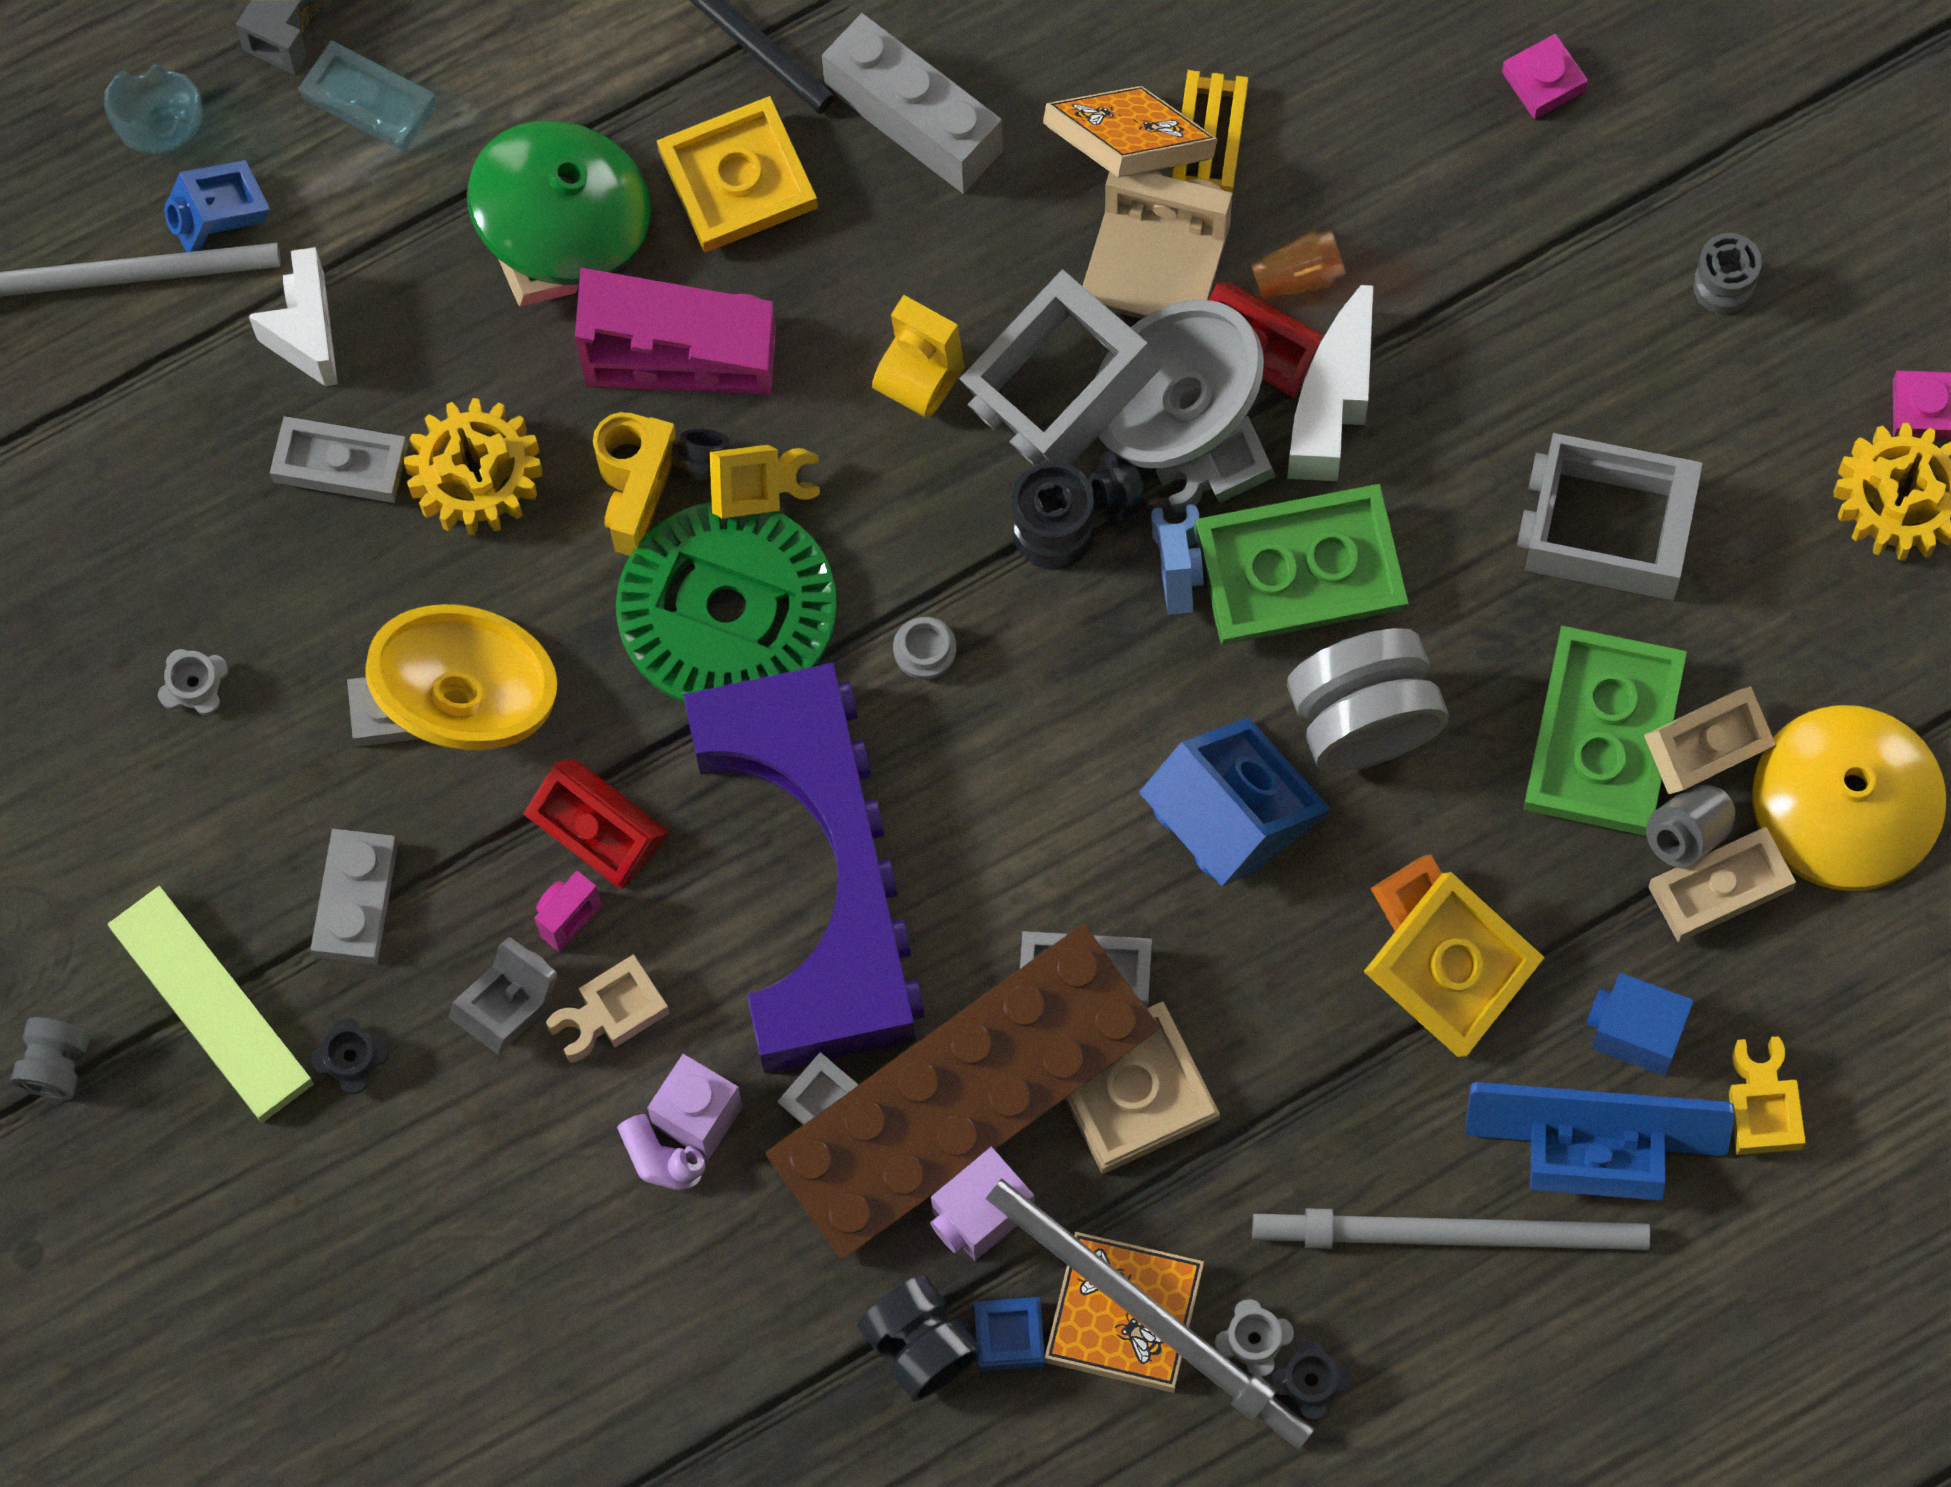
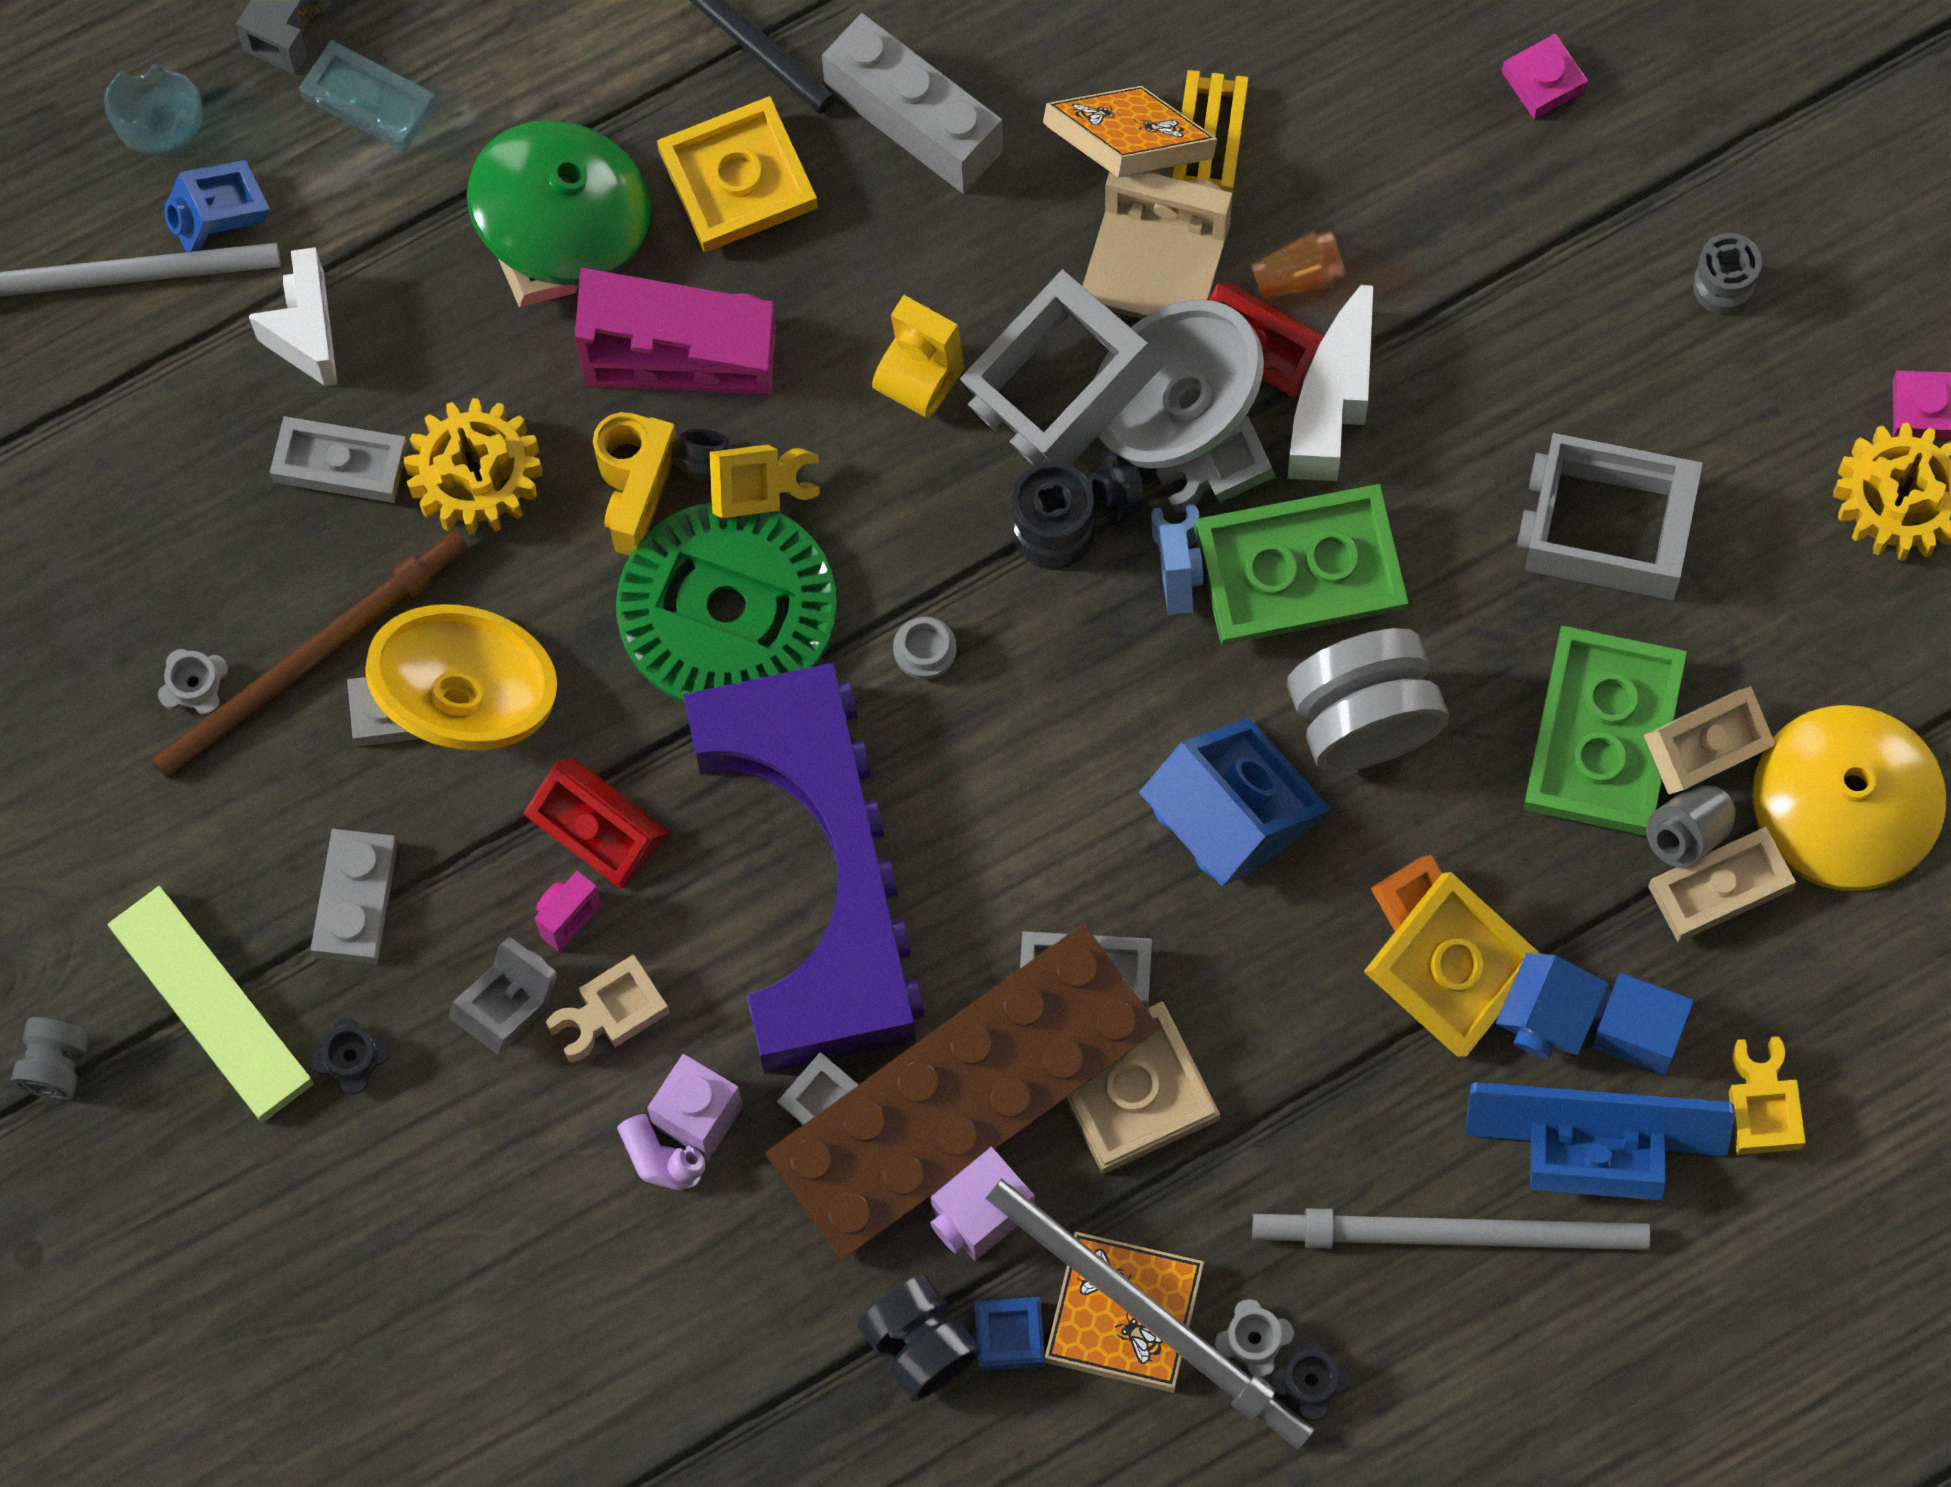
none -> reddish brown bar [152,530,469,779]
none -> blue brick [1496,953,1609,1059]

